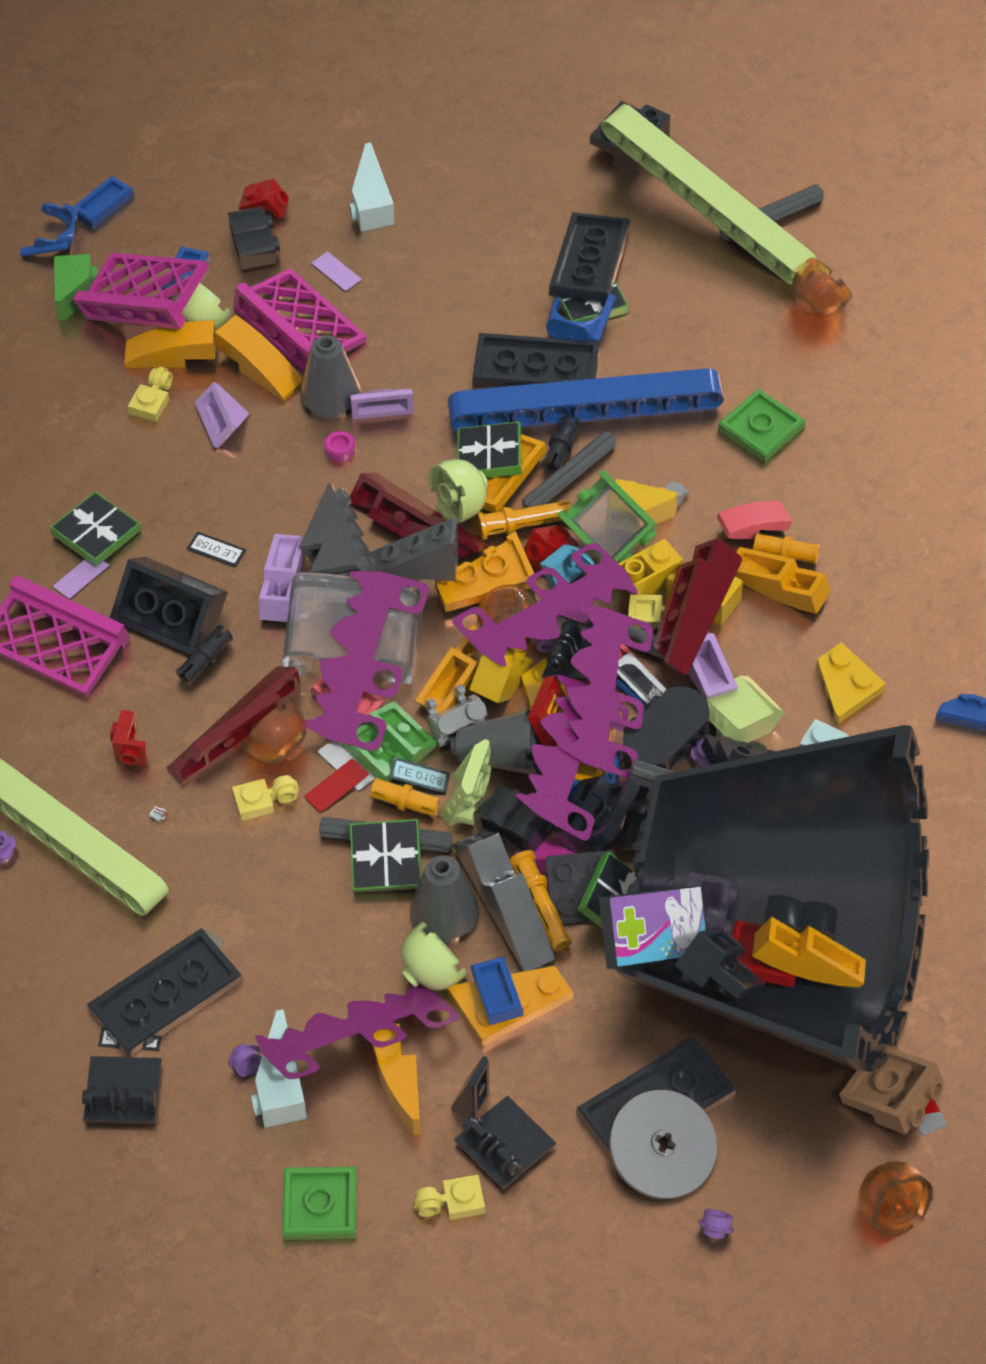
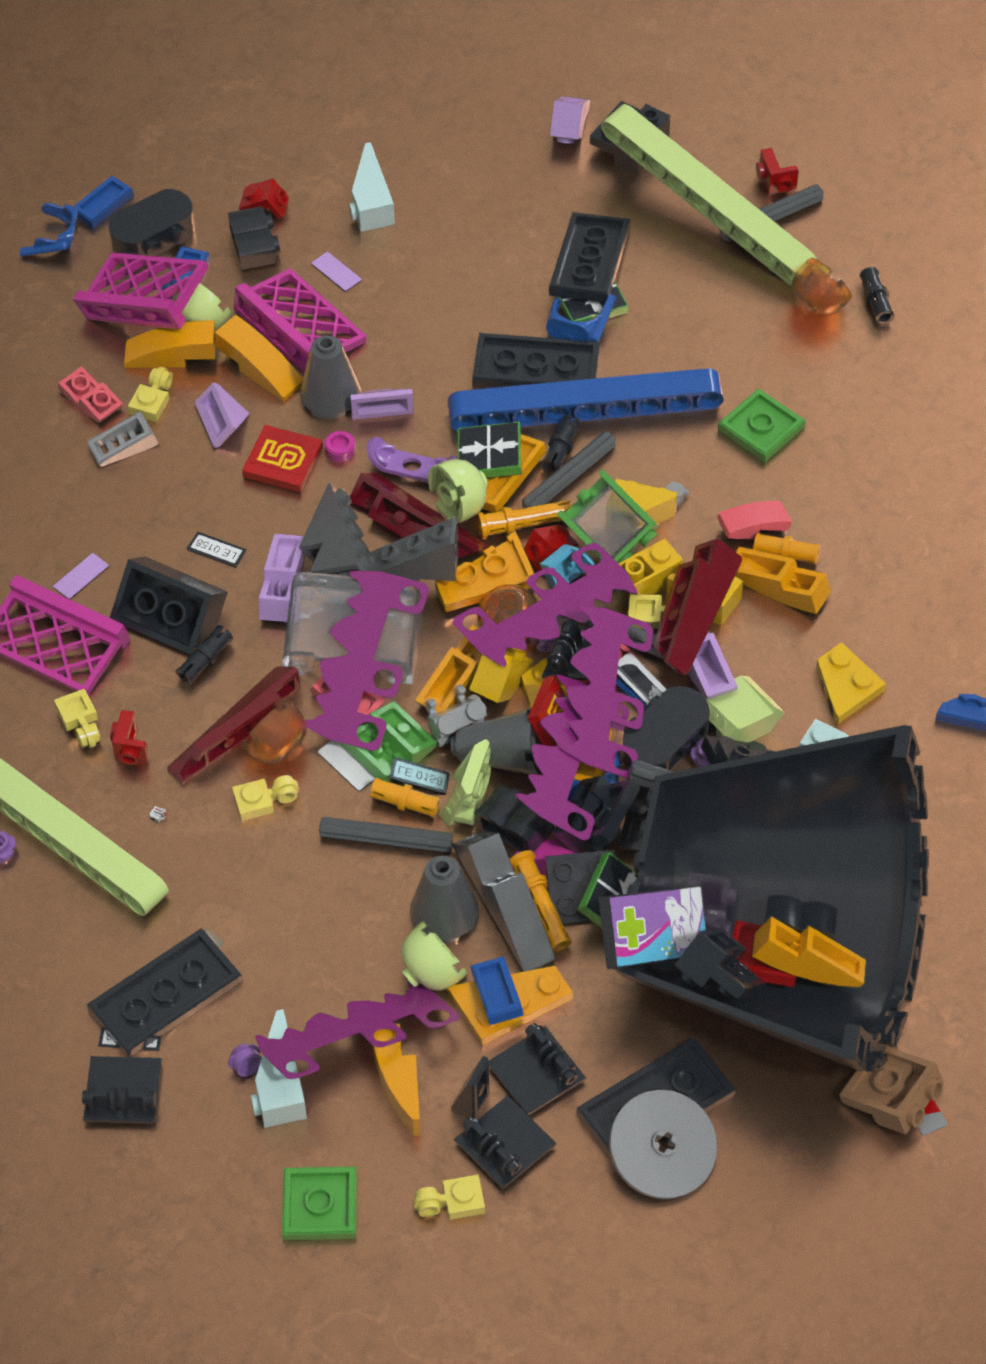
tile [50,491,141,567] -> none
bright green slope [54,254,98,321] -> none
red sticker [304,759,369,812] -> none
black tile [350,819,422,893] -> none
medium lavender plate [698,1209,734,1239] -> none
clear orange cylinder [858,1161,933,1237] -> none
none -> light yellow plate [54,689,101,749]
none -> coral slope [58,366,123,423]
none -> light grey slope [87,411,159,467]
none -> black brick [109,189,195,256]
none -> red tile [242,425,323,493]
none -> medium lavender piece [367,437,458,483]
none -> black hinge [489,1023,586,1115]
none -> lavender arch [550,96,590,144]
none -> red bracket [756,148,799,195]
none -> black pin [860,267,895,324]

